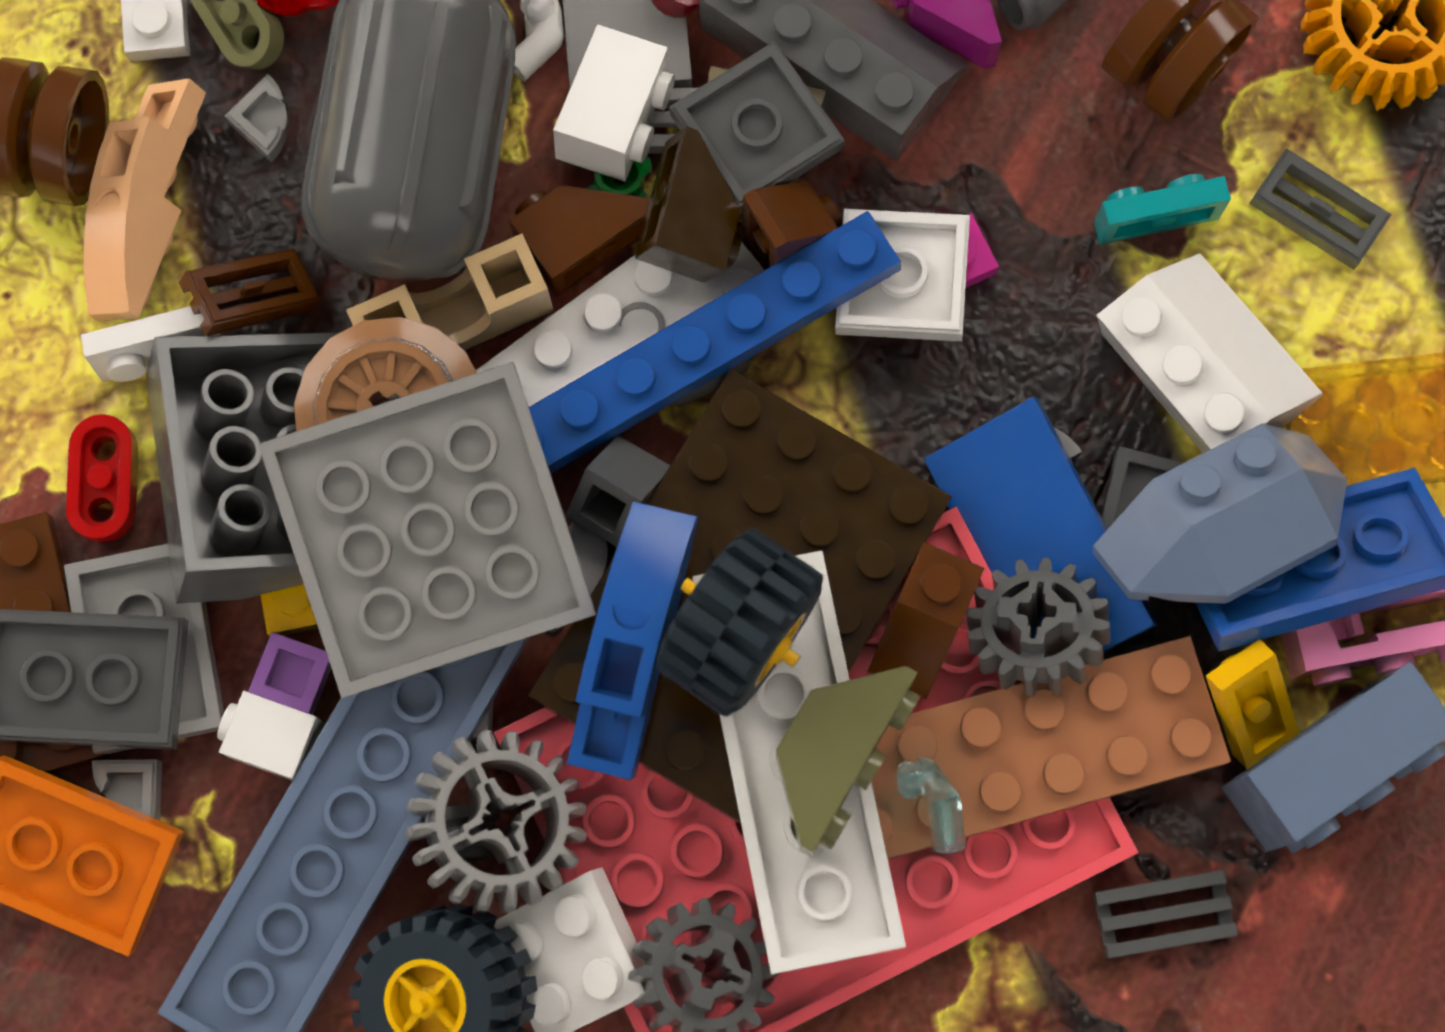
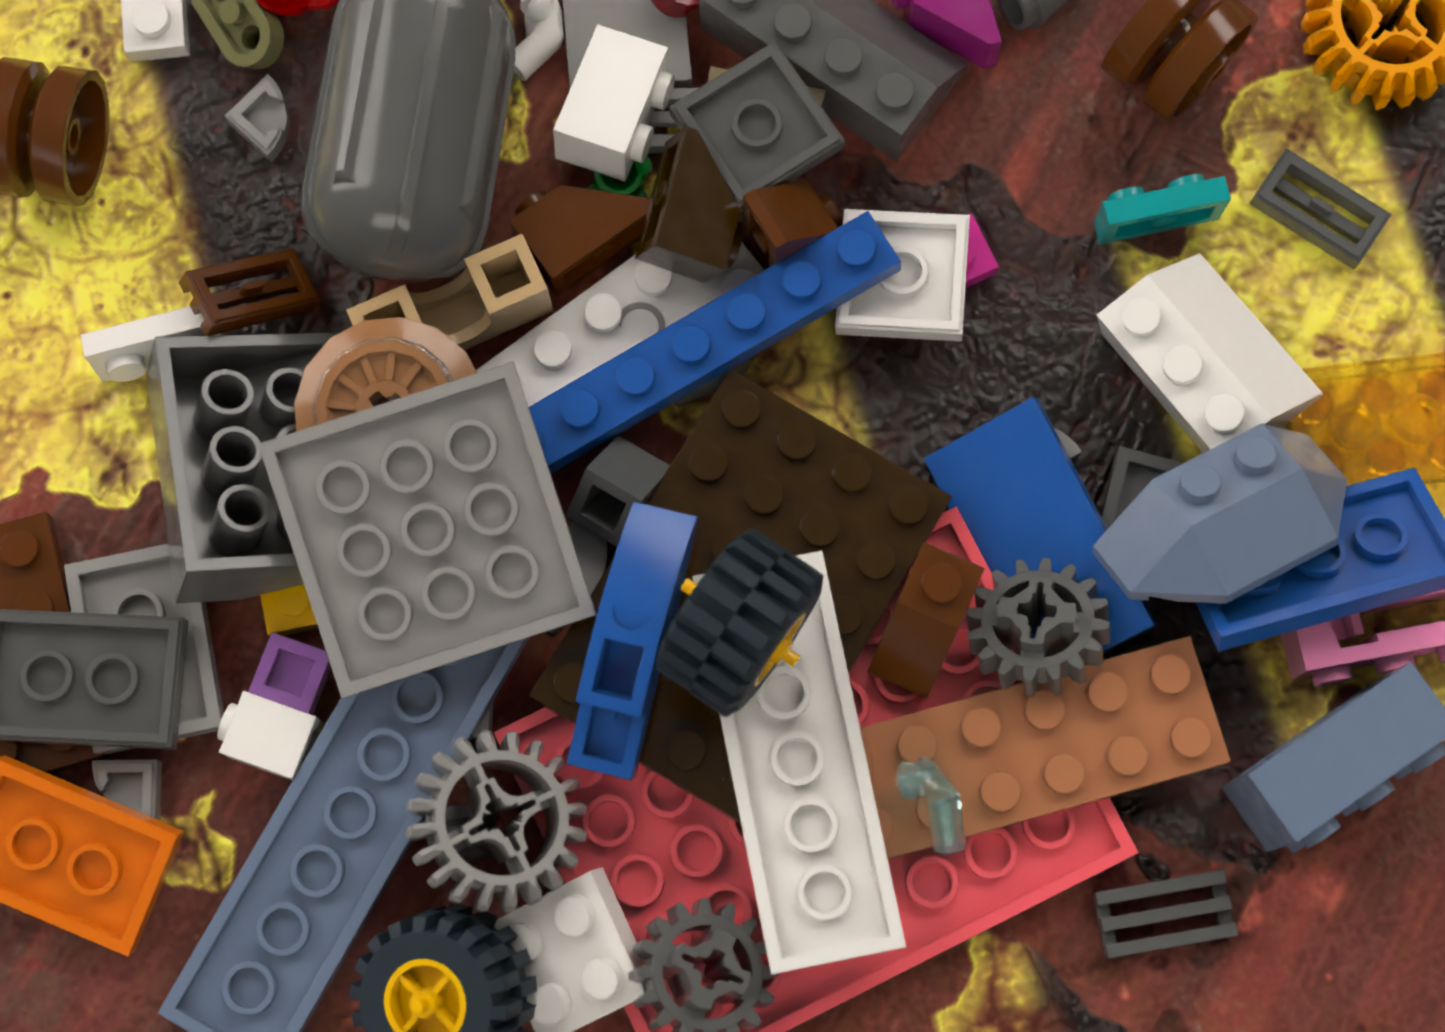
red plate [66,414,138,543] -> none
light nougat slope [83,78,206,321] -> none
olive slope [776,666,921,857] -> none
yellow plate [1206,639,1300,770] -> none

